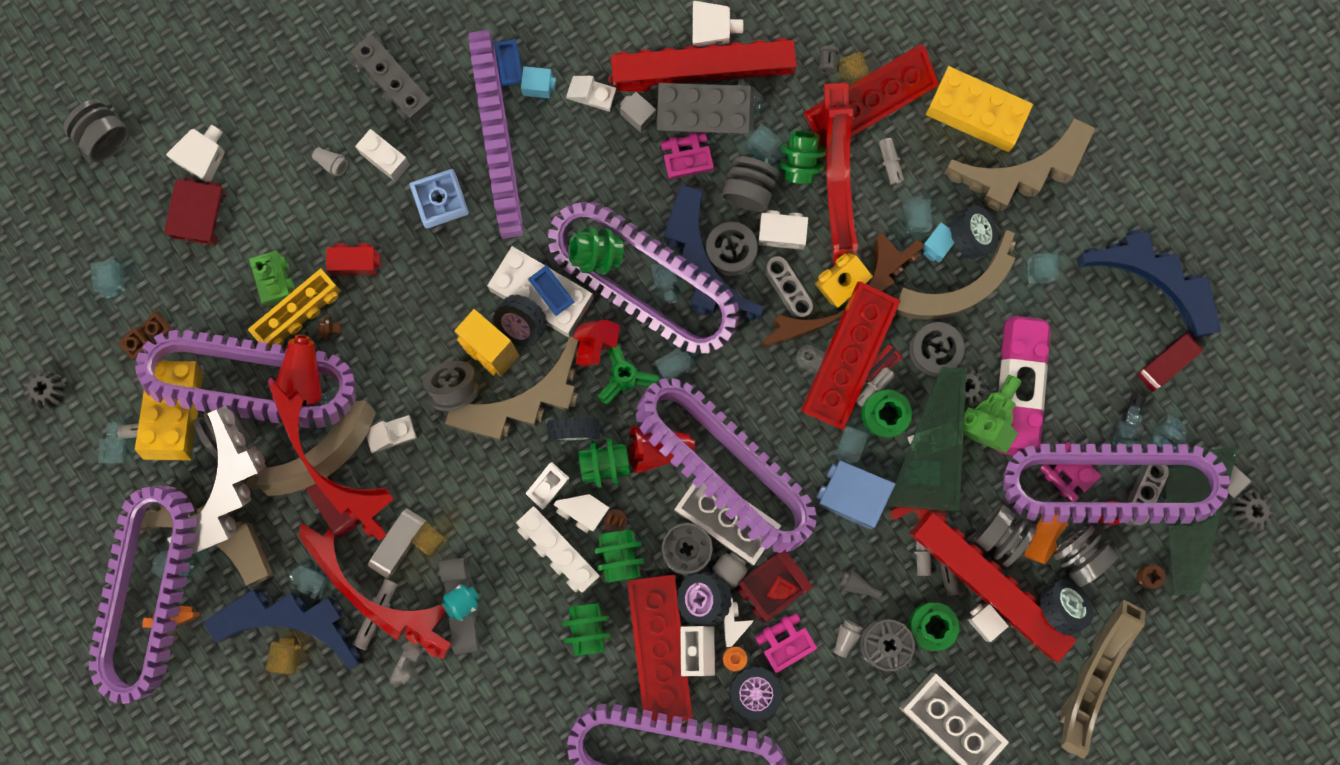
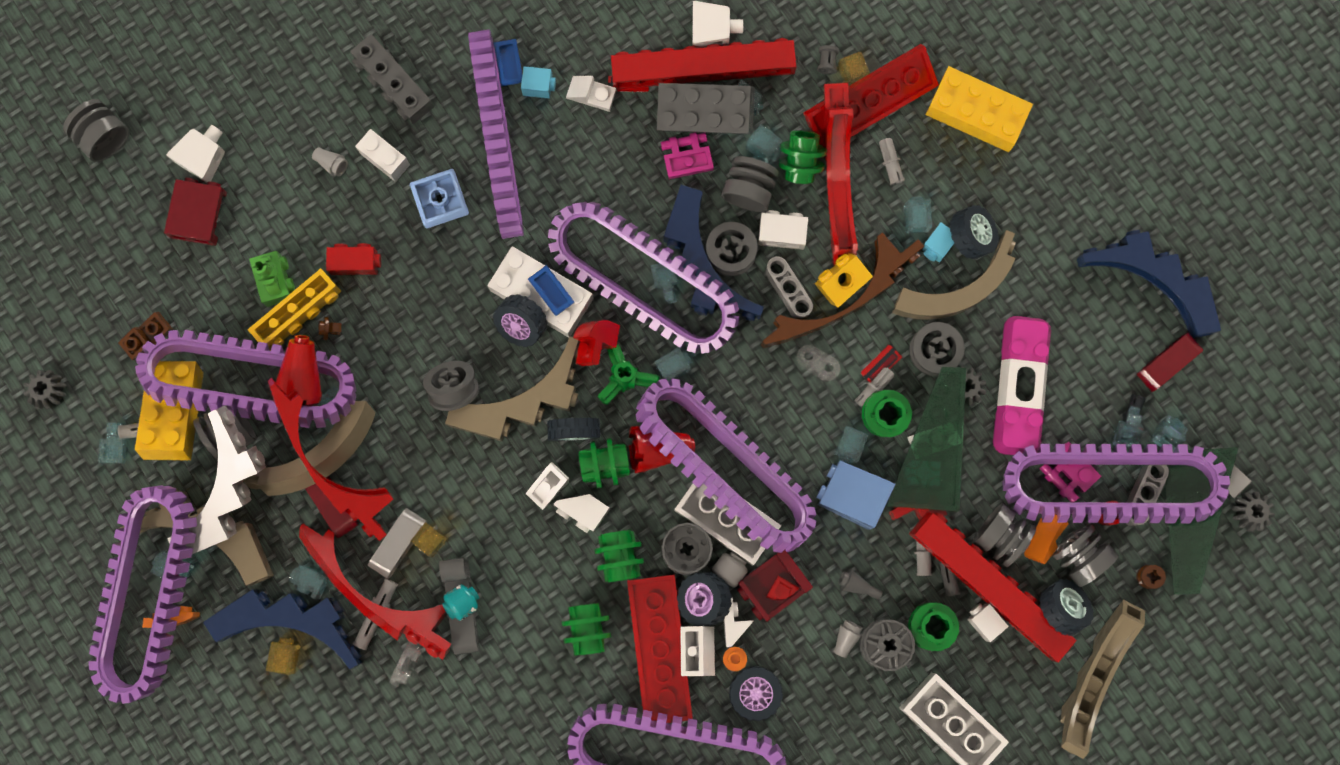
clear light blue brick [90,260,125,297] -> none
white slope [366,415,417,453] -> none
yellow brick [455,309,520,377] -> none
white brick [516,506,601,593] -> none
green piece [568,226,624,275] -> none
reddish brown plate [603,509,627,532] -> none
light grey brick [620,92,656,133] -> none
dark pink plate [755,613,817,673] -> none
red plate [800,281,900,430] -> none
dark tan arch [944,118,1095,211] -> none
bright green brick [957,375,1022,454] -> none
clear light blue brick [1028,254,1059,283] -> none

